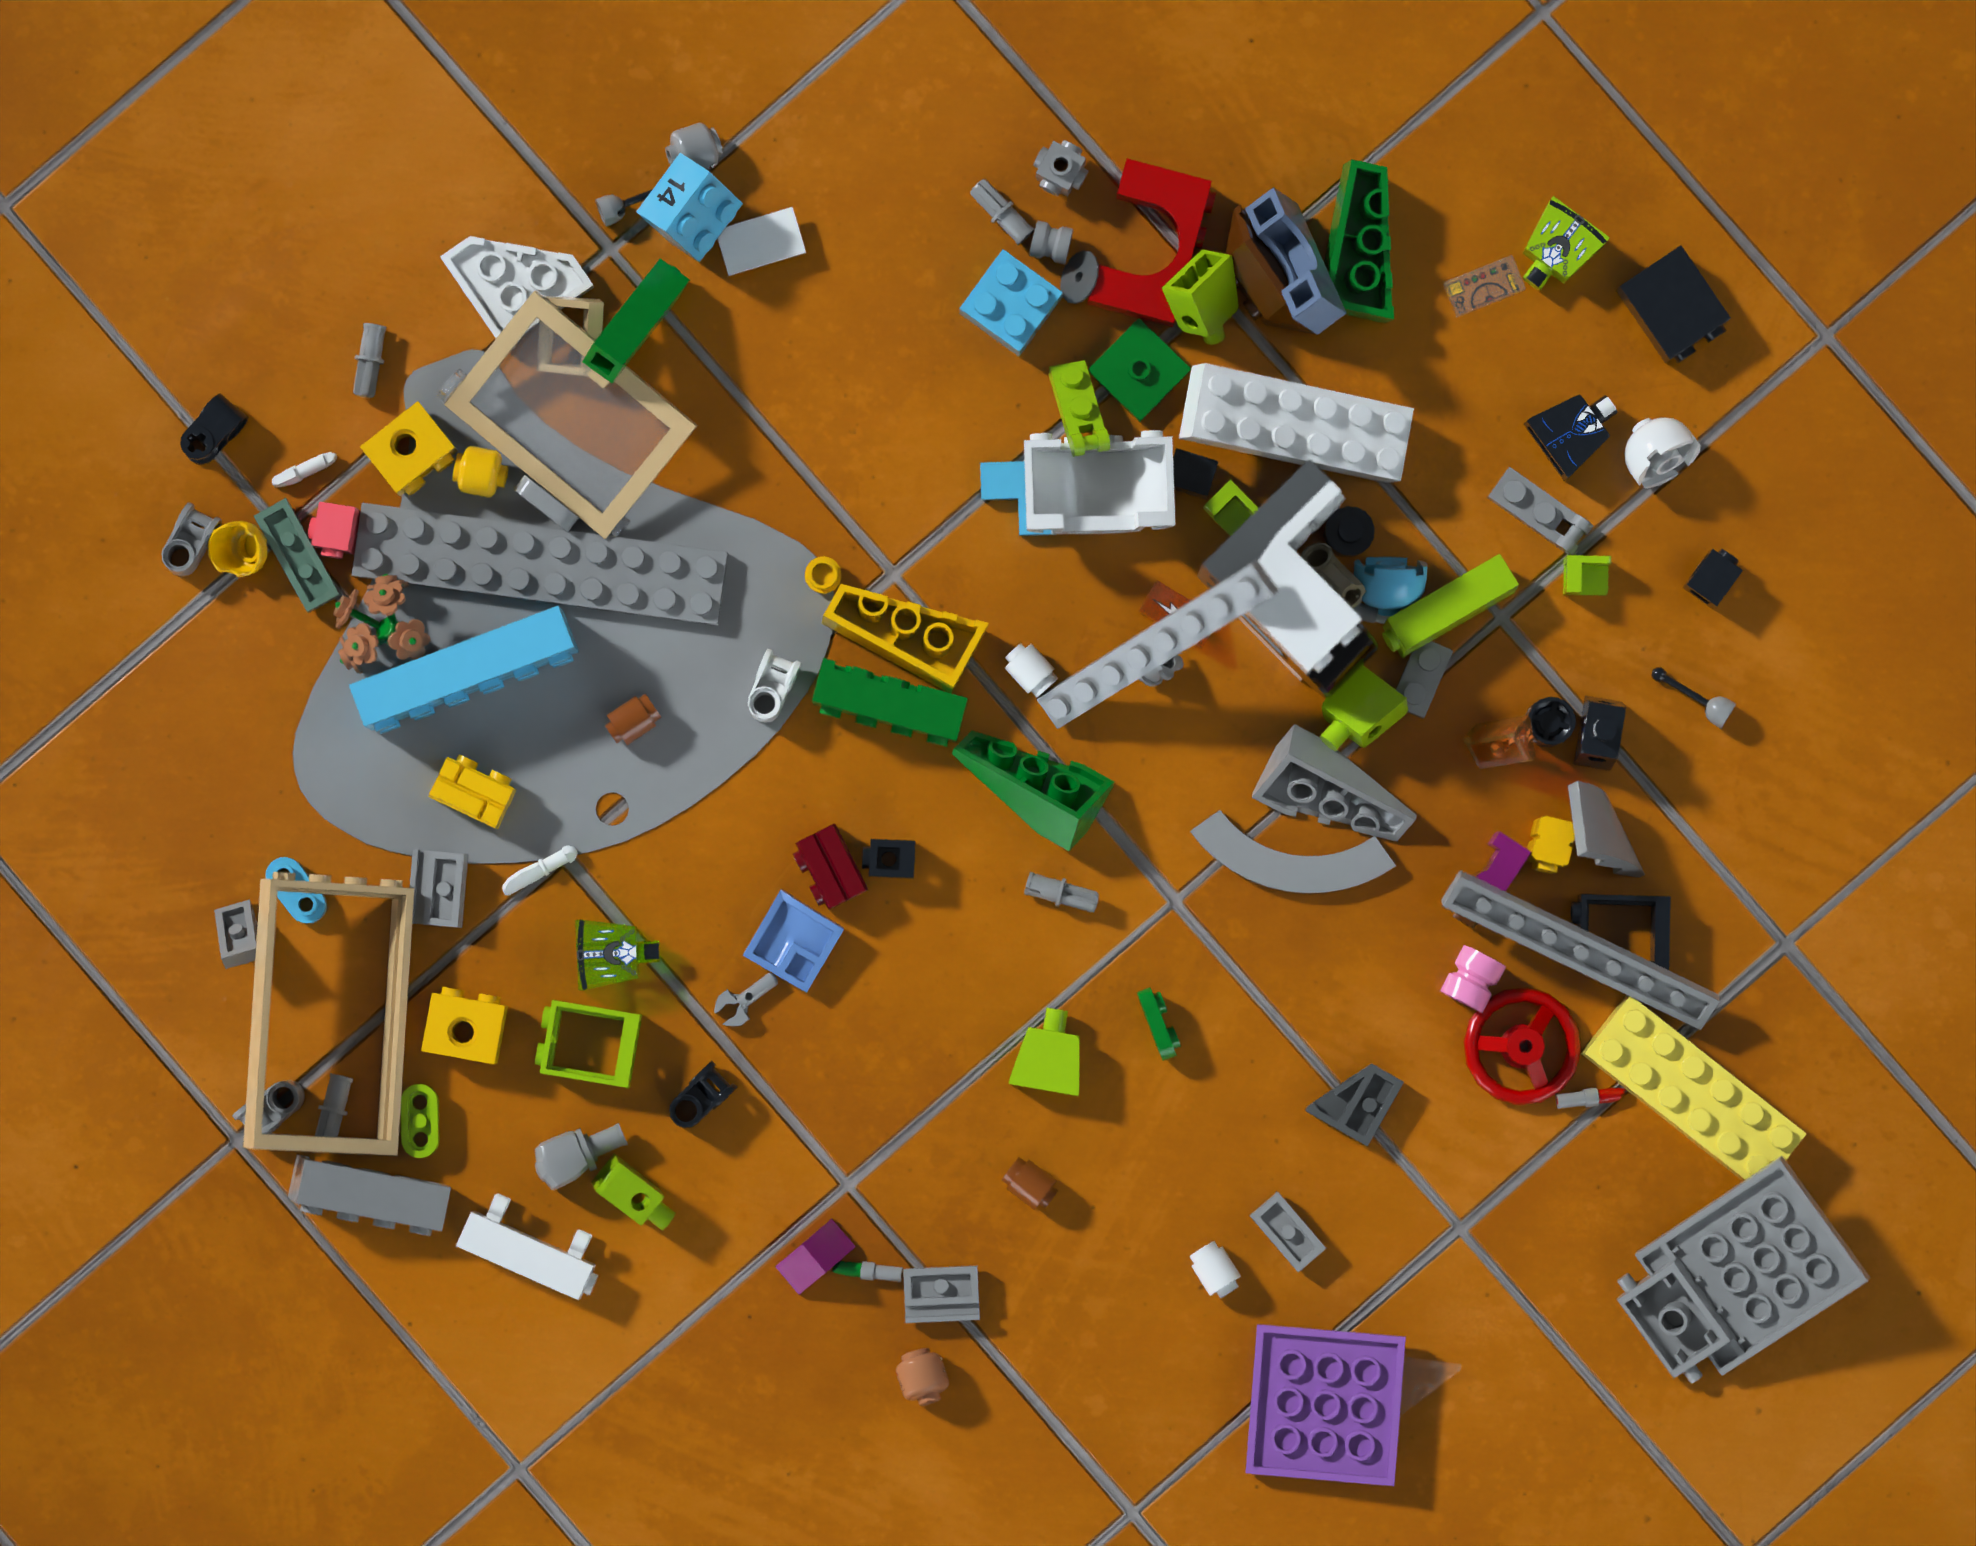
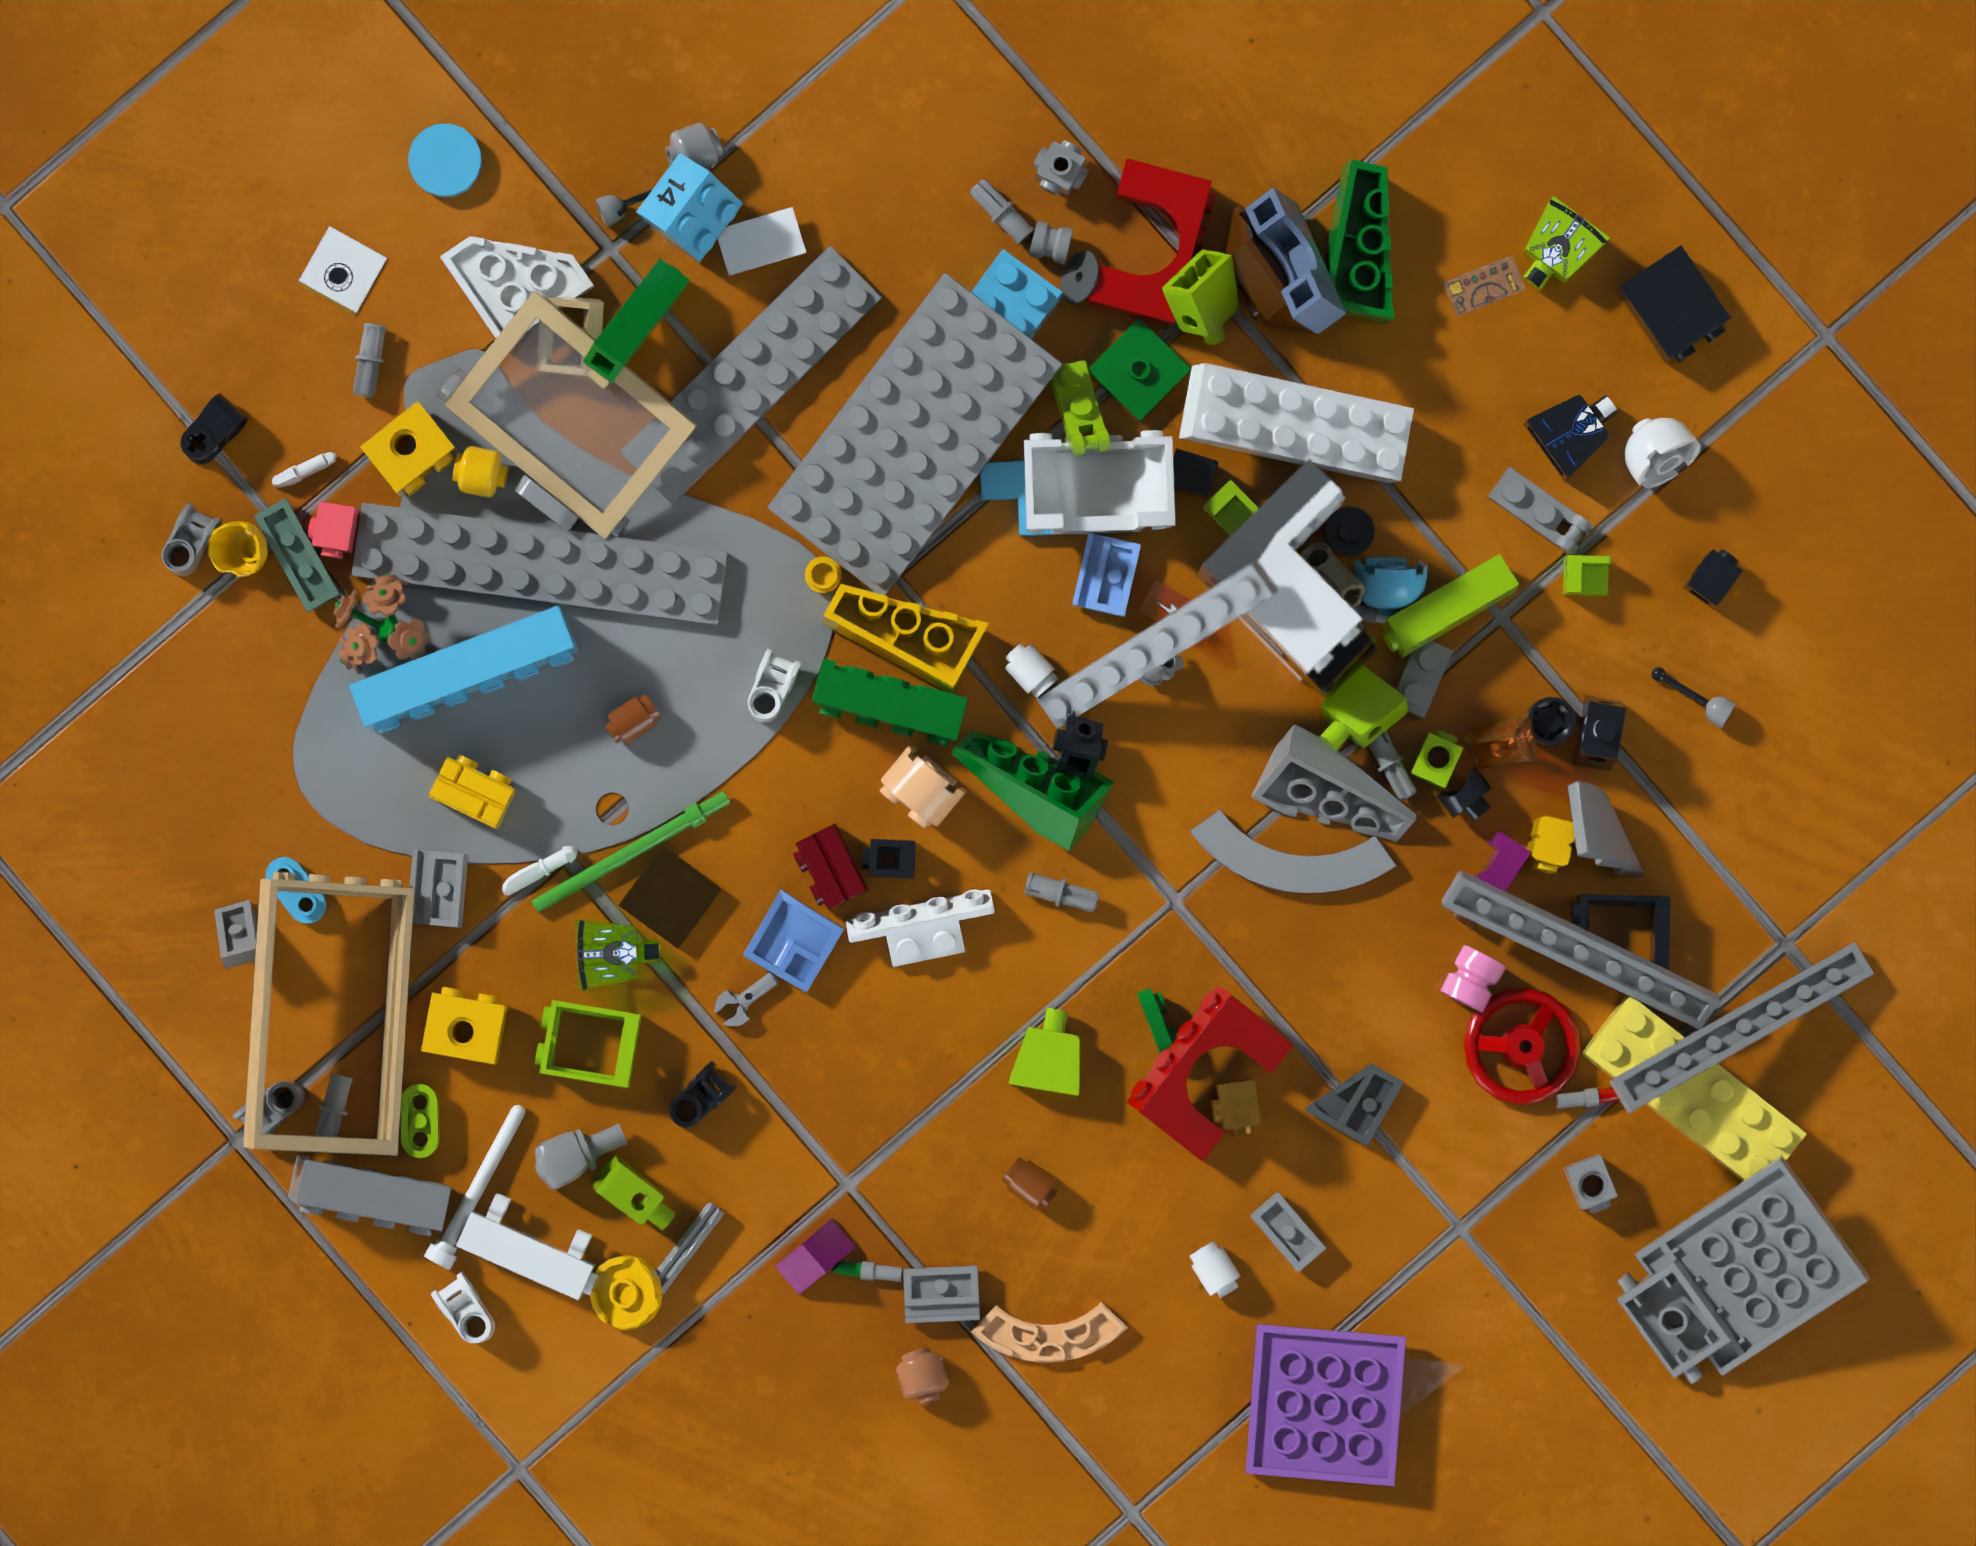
none -> white sticker [297,226,387,316]
none -> medium azure tile [408,123,482,198]
none -> white piece [424,1105,525,1270]
none -> white piece [431,1272,495,1343]
none -> bright green bar [531,791,731,913]
none -> yellow tile [590,1255,663,1330]
none -> dark brown tile [618,846,722,949]
none -> light grey plate [620,246,882,505]
none -> light grey axle [656,1202,724,1296]
none -> light grey plate [767,273,1063,596]
none -> white bracket [846,889,995,967]
none -> light nougat brick [880,745,966,828]
none -> light nougat tile [971,1302,1128,1363]
none -> black brick [1052,716,1108,780]
none -> light blue plate [1072,533,1141,617]
none -> red arch [1127,985,1294,1162]
none -> pearl gold brick [1211,1079,1262,1136]
none -> light grey axle [1368,730,1417,801]
none -> lime brick [1409,730,1463,790]
none -> black piece [1436,766,1492,822]
none -> light grey brick [1563,1154,1618,1214]
none -> light grey plate [1609,942,1874,1114]

